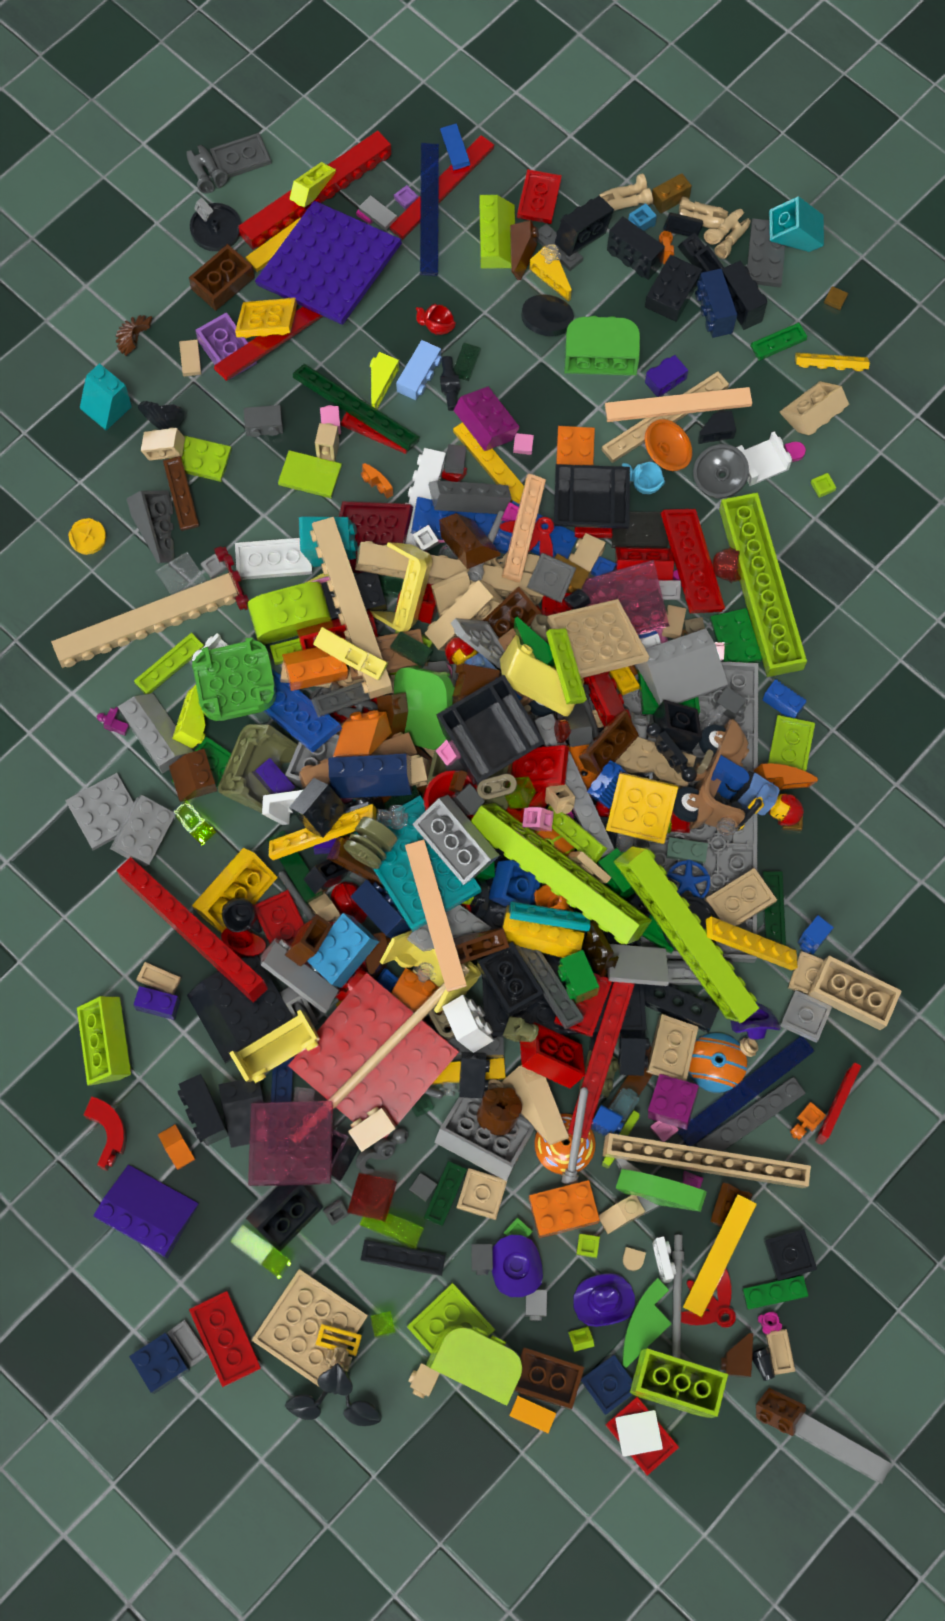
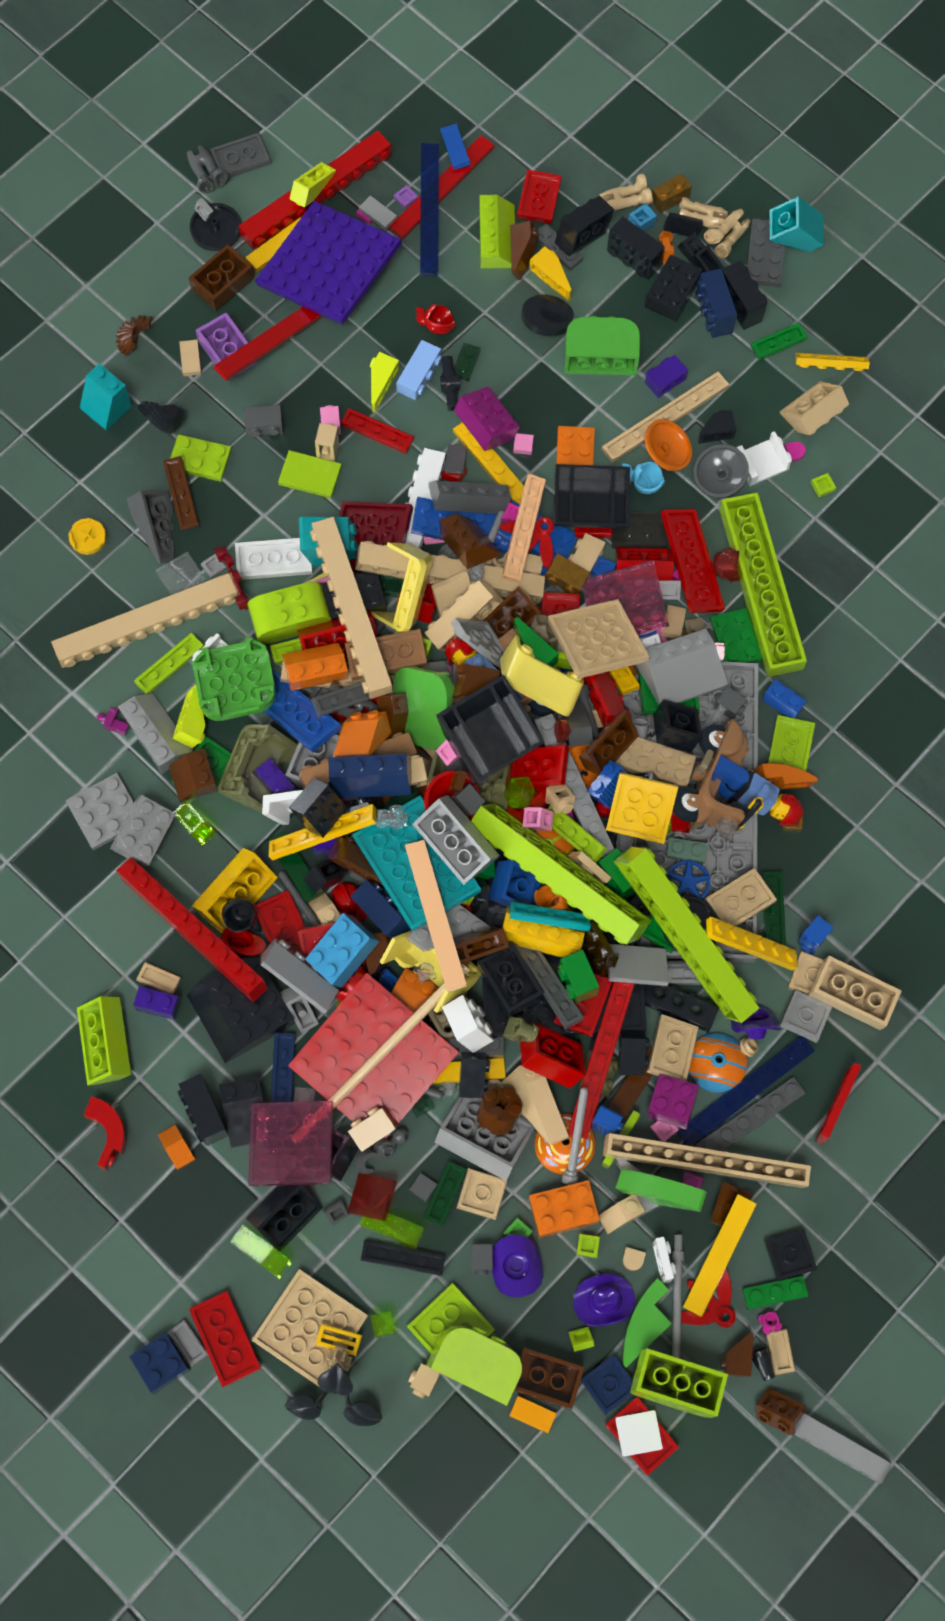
dark purple slope [93,1165,199,1259] -> none
tan brick [141,428,185,461] -> none
light yellow windscreen [229,1010,320,1083] -> none
yellow plate [235,298,297,338] -> none
reddish brown hips [285,914,332,967] -> none
dark green tile [292,364,420,451] -> none
light yellow slope [313,627,388,680] -> none
olive wheel [344,817,398,869] -> none
orange slope [361,463,393,499] -> none
clear green plate [390,631,433,668] -> none
white brick [413,525,439,552] -> none
dark tan plate [477,774,517,800] -> none
light grey brick [525,1290,547,1321] -> none
dark grey tile [526,553,576,603] -> none
clear plate [541,245,561,264] -> none
lime plate [546,628,587,704] -> none
black plate [564,589,591,610] -> none
light nougat tile [605,387,752,422] -> none
clear light blue brick [609,1088,640,1122] -> none
black plate [646,723,697,782] -> none
orange plate [790,1102,826,1140] -> none
pearl gold tile [824,286,848,310] -> none

